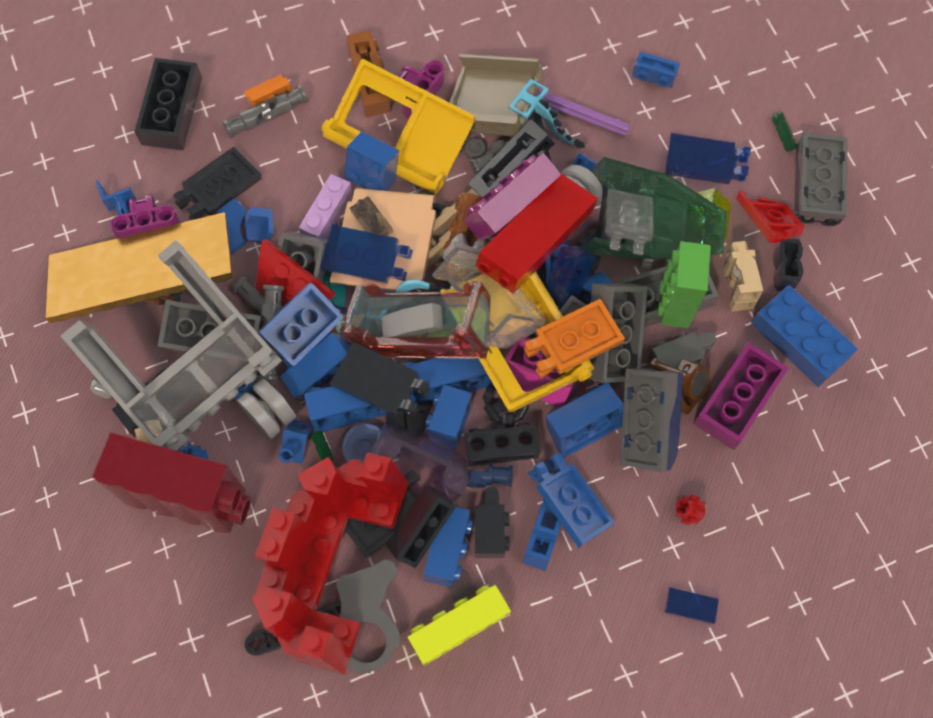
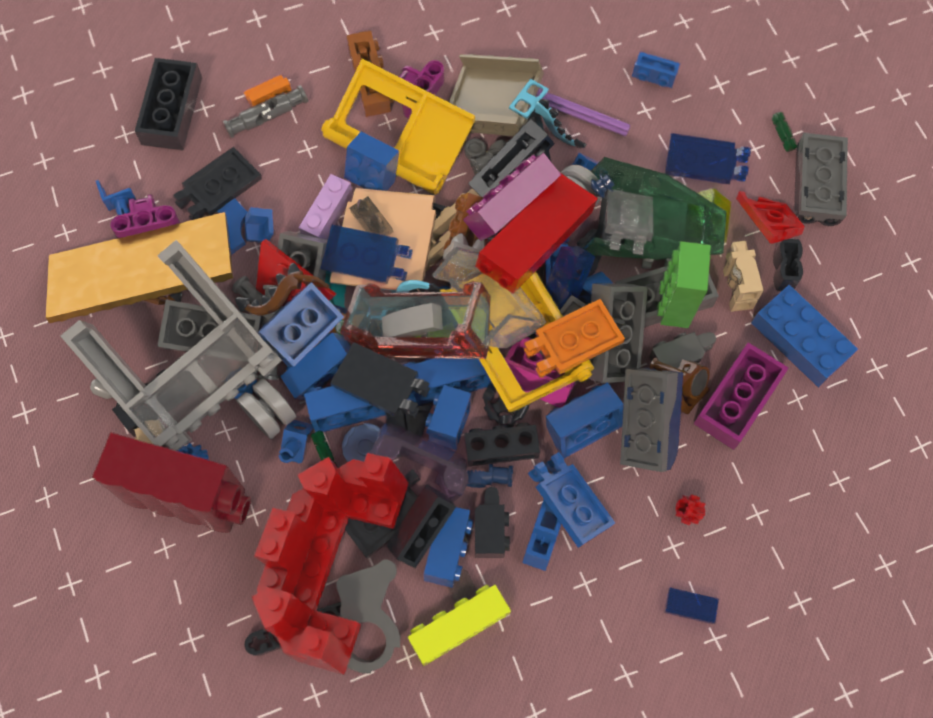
none -> reddish brown piece [235,263,329,315]
none -> dark blue wheel [591,173,615,198]

